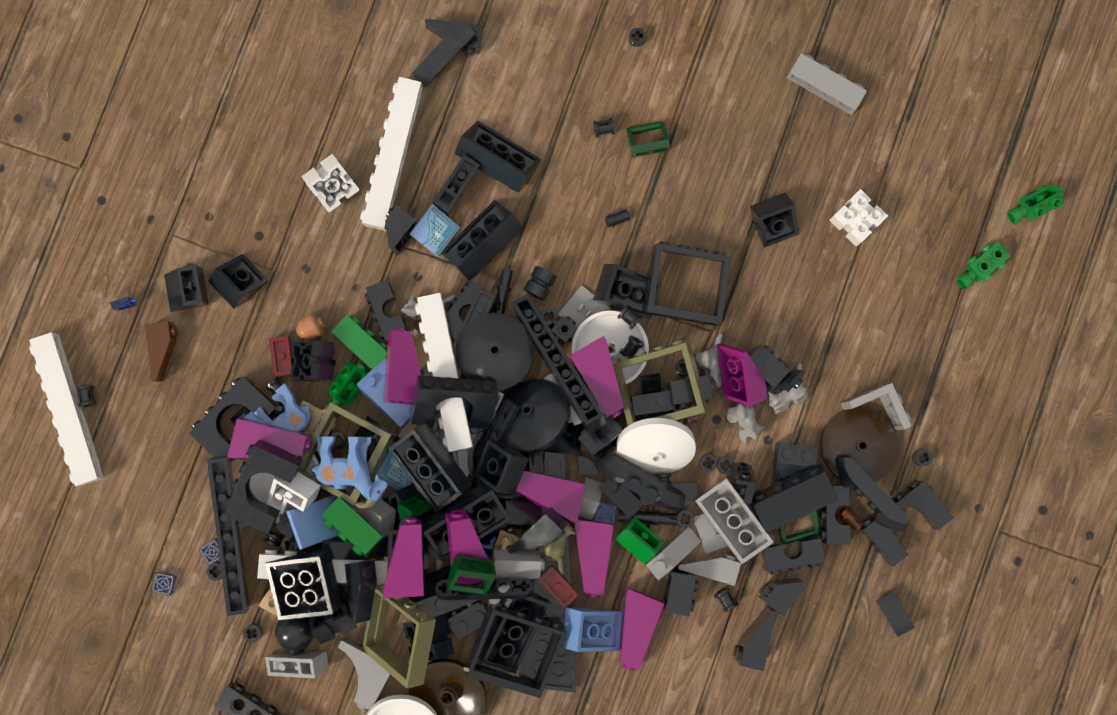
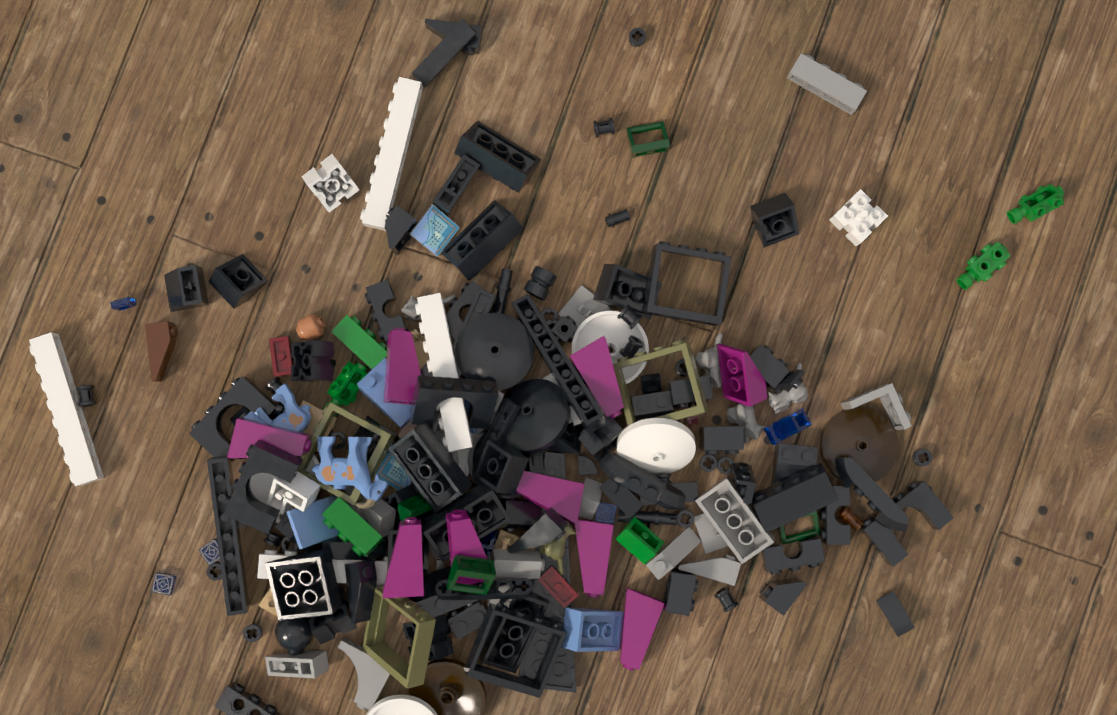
black slope [733,606,776,671] -> none
none -> black brick [700,426,744,454]
none -> clear blue brick [763,408,812,446]

